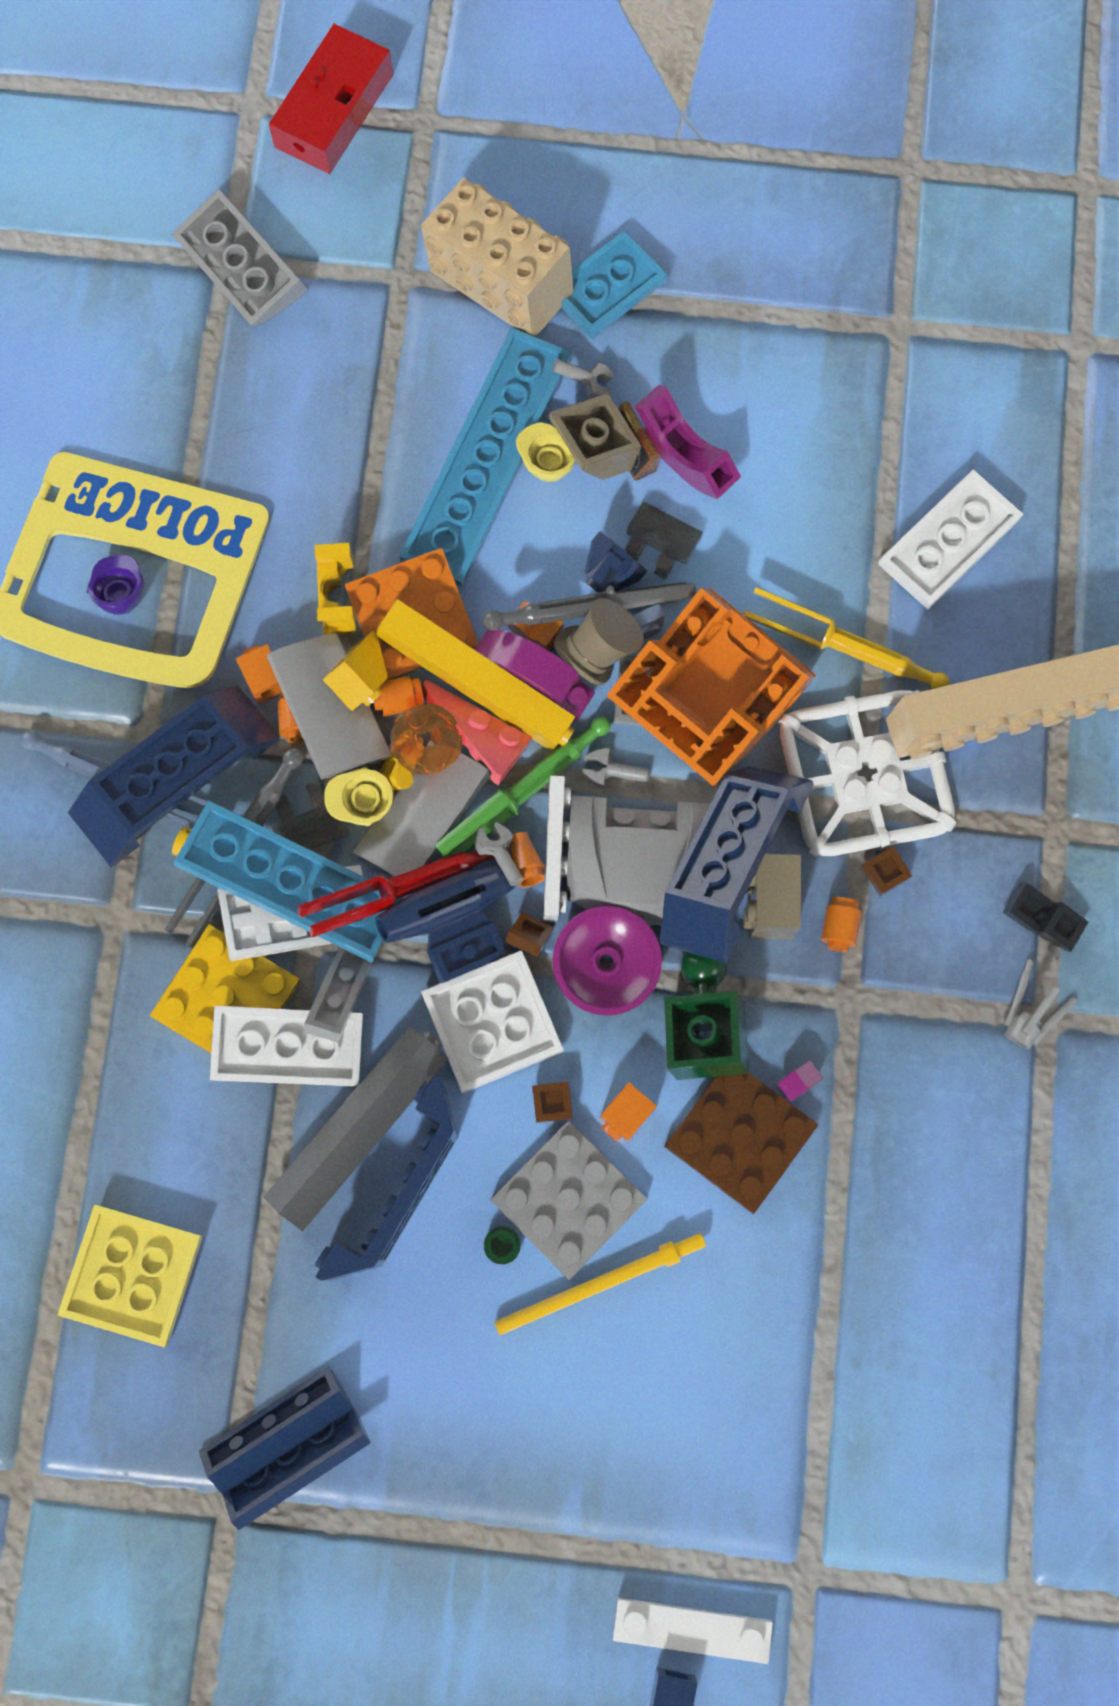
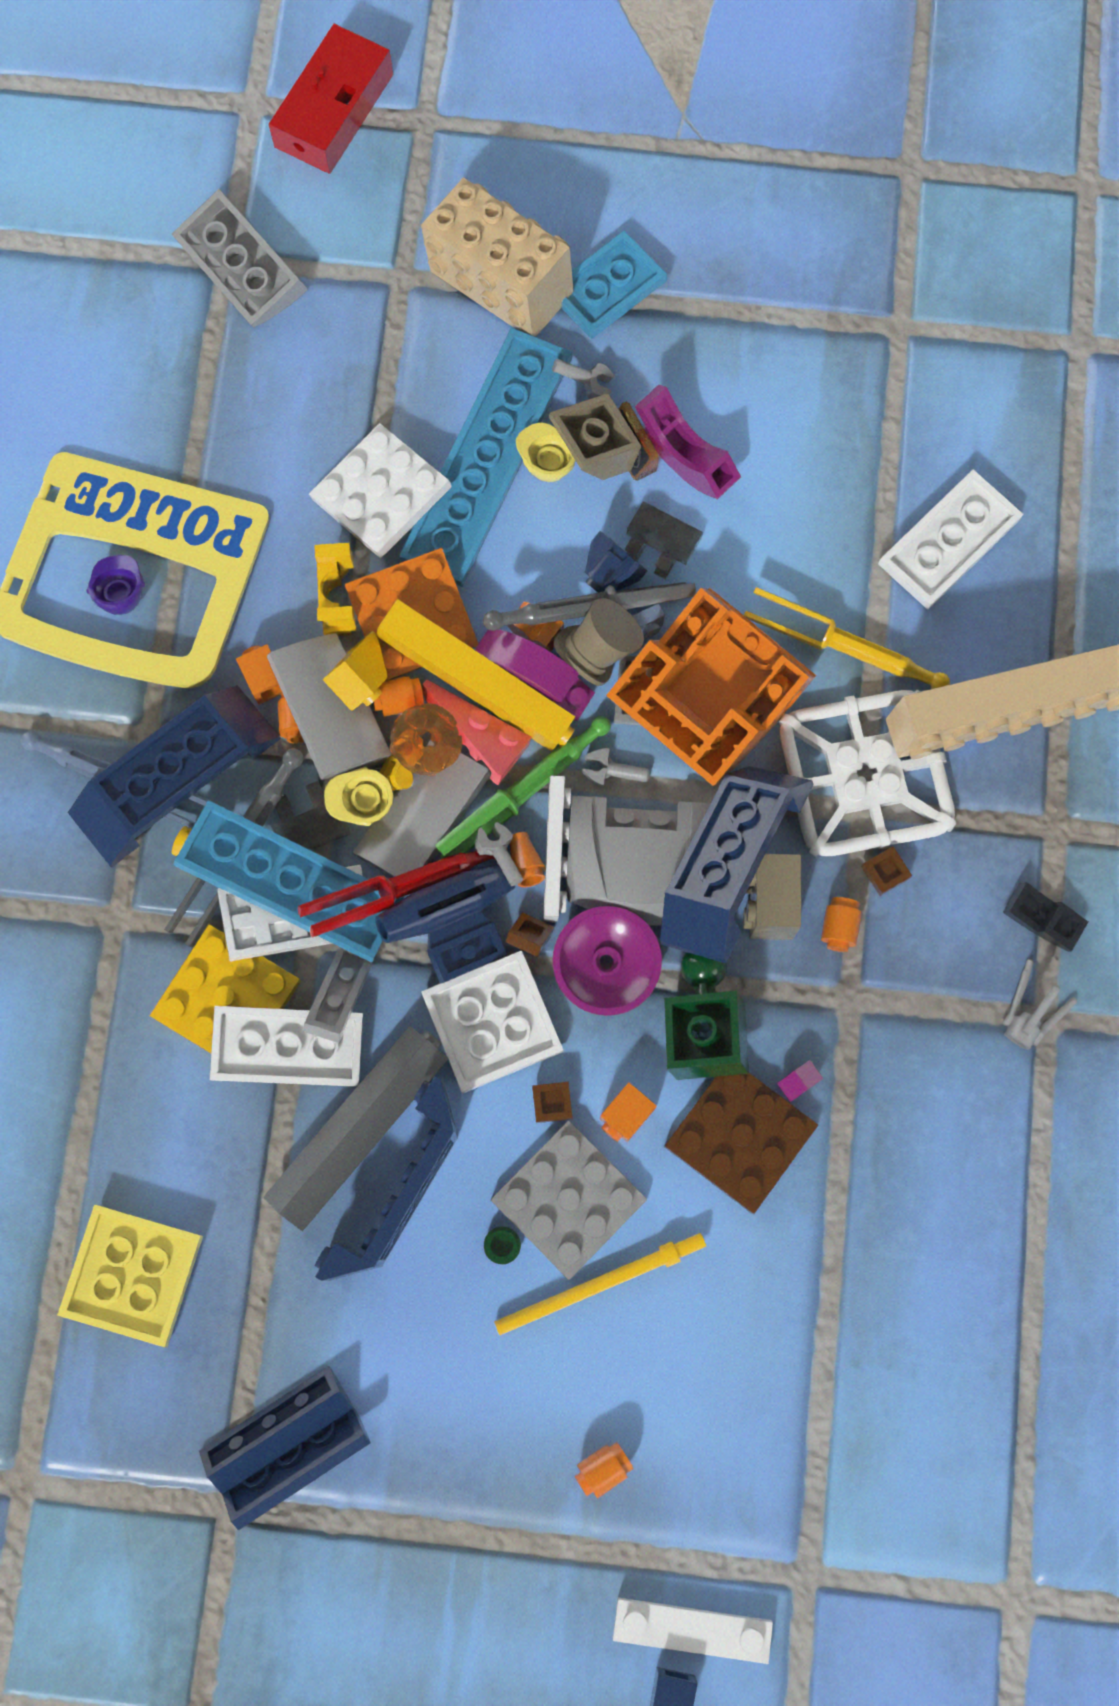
none -> white plate [309,423,452,559]
none -> orange brick [574,1442,634,1499]

